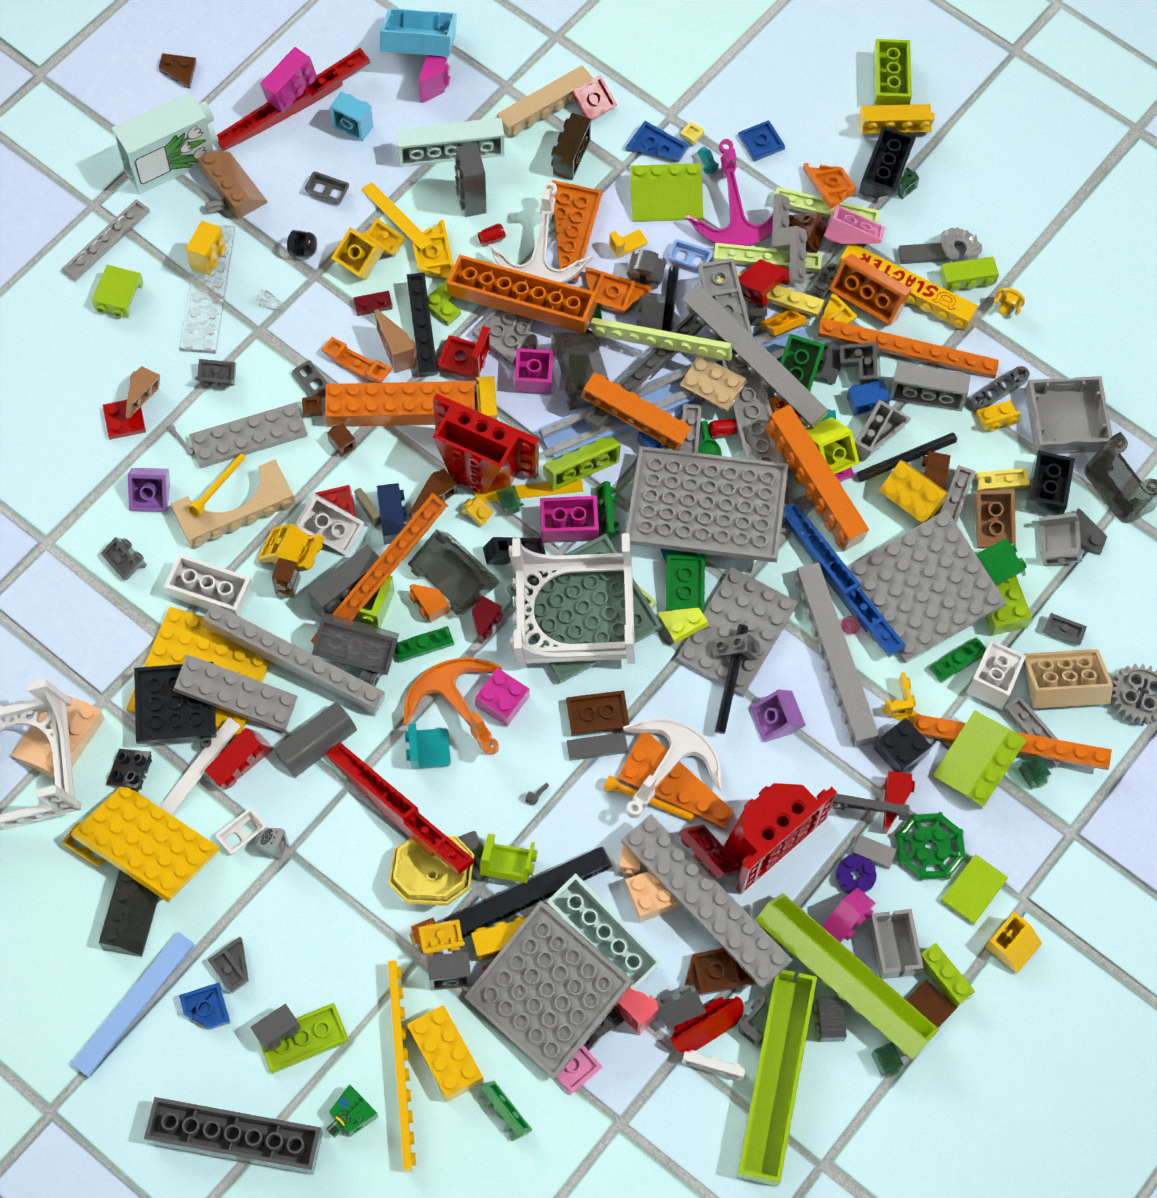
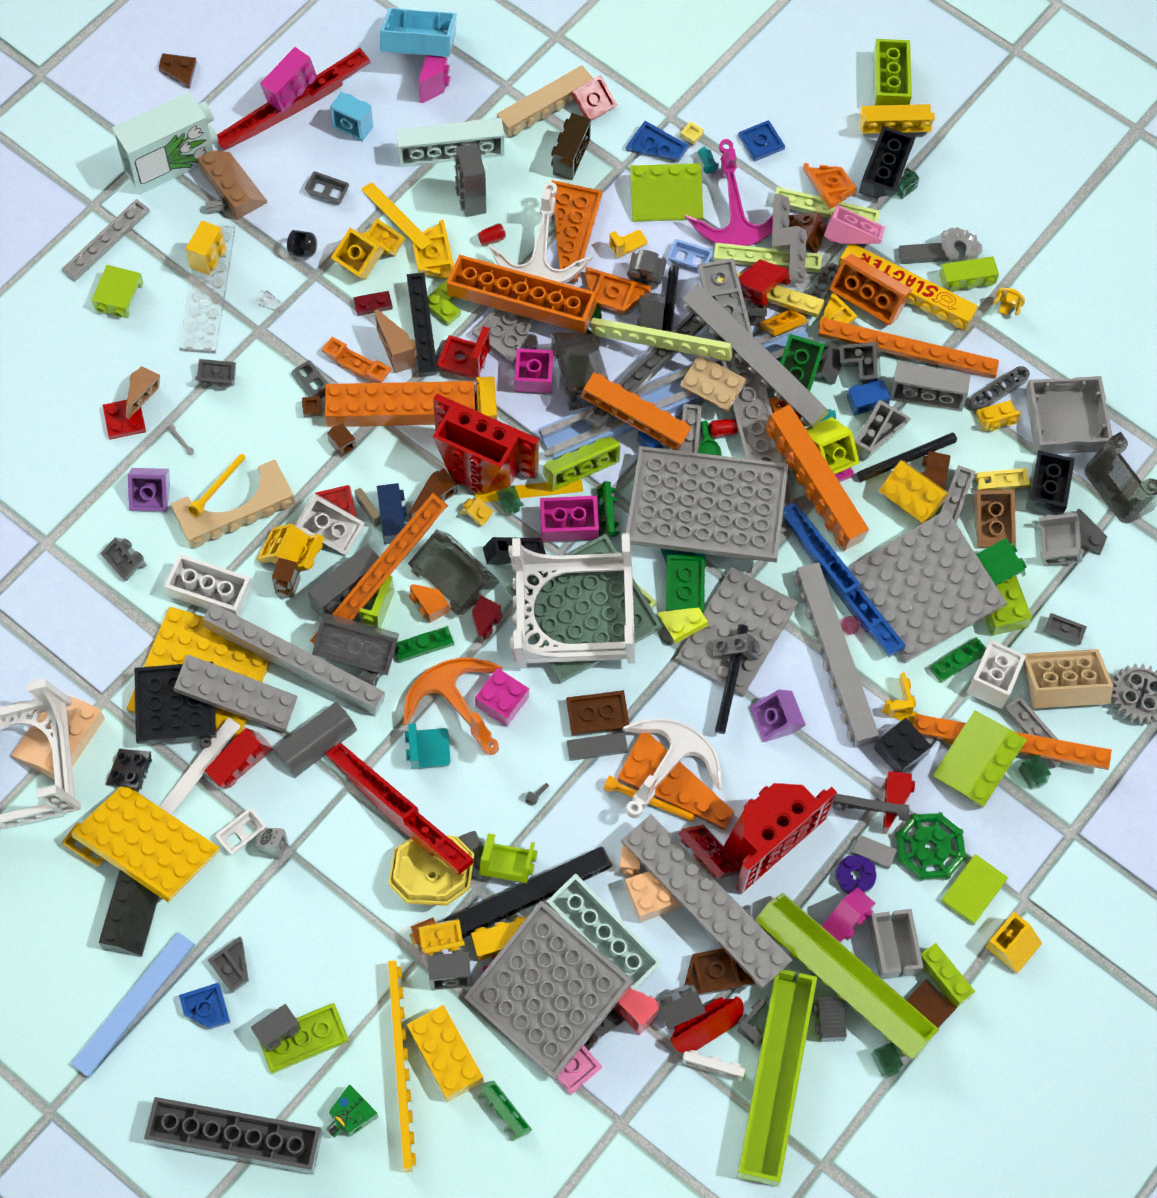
light grey plate [189,402,308,469] -> none

